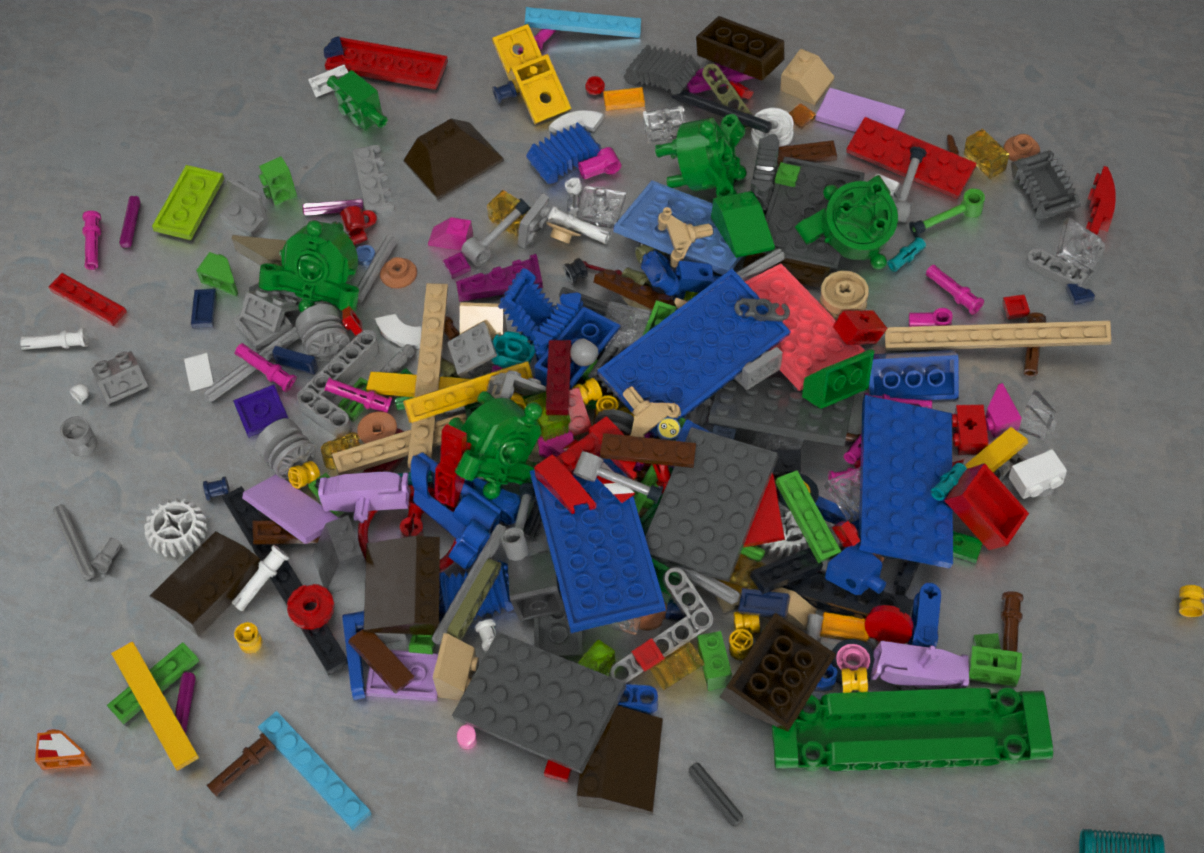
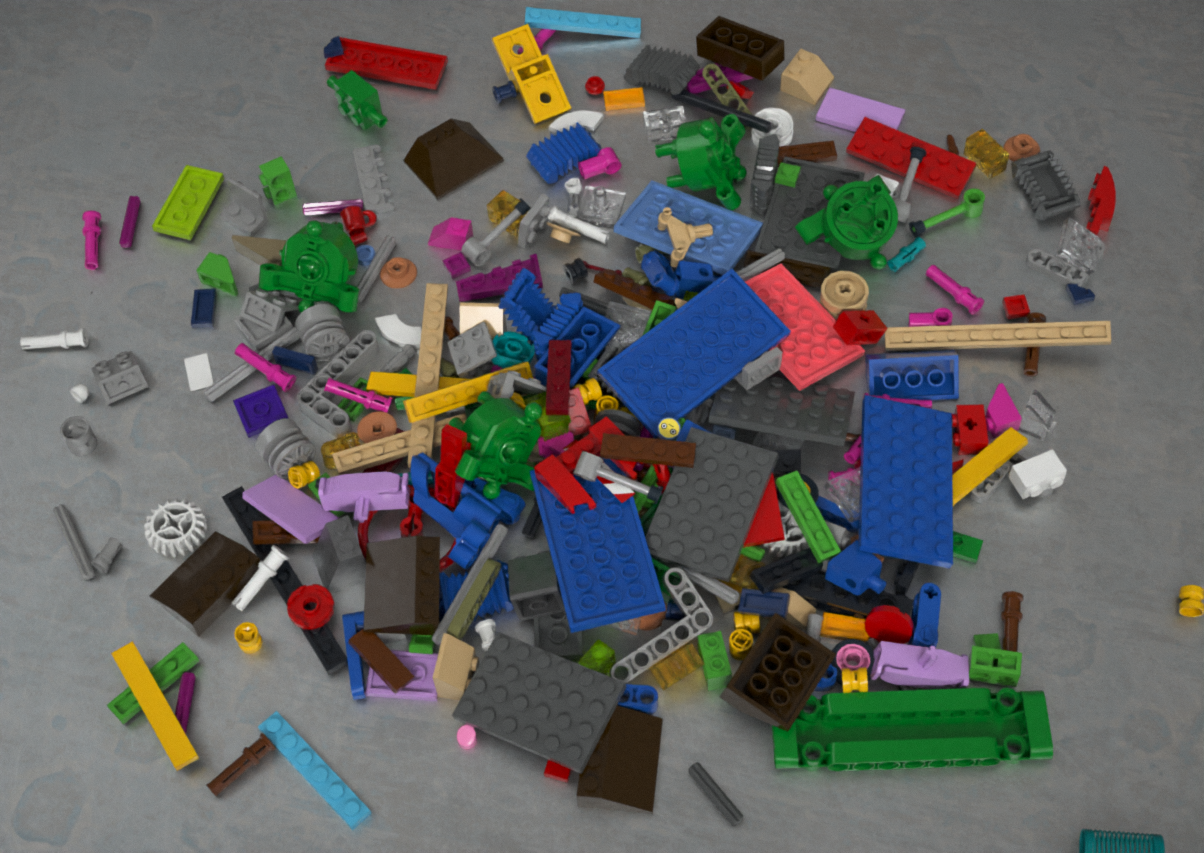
slope [35,729,92,770] -> none
red tile [48,273,127,326] -> none
dark blue bush [203,476,230,501] -> none
white hinge [308,65,348,98] -> none
red plate [342,306,363,336] -> none
light grey piece [501,483,535,561] -> none
light grey piece [570,338,598,366] -> none
tan axle [623,387,681,438] -> none
red tile [631,638,665,672] -> none
green slope [711,191,775,258] -> none
dark grey piece [734,298,790,322] -> none
clear orange tile [789,103,816,129] -> none
green slope [802,349,874,409] -> none
red plate [831,521,860,547] -> none
teal pin [931,463,967,501] -> none
red piece [944,463,1029,550] -> none

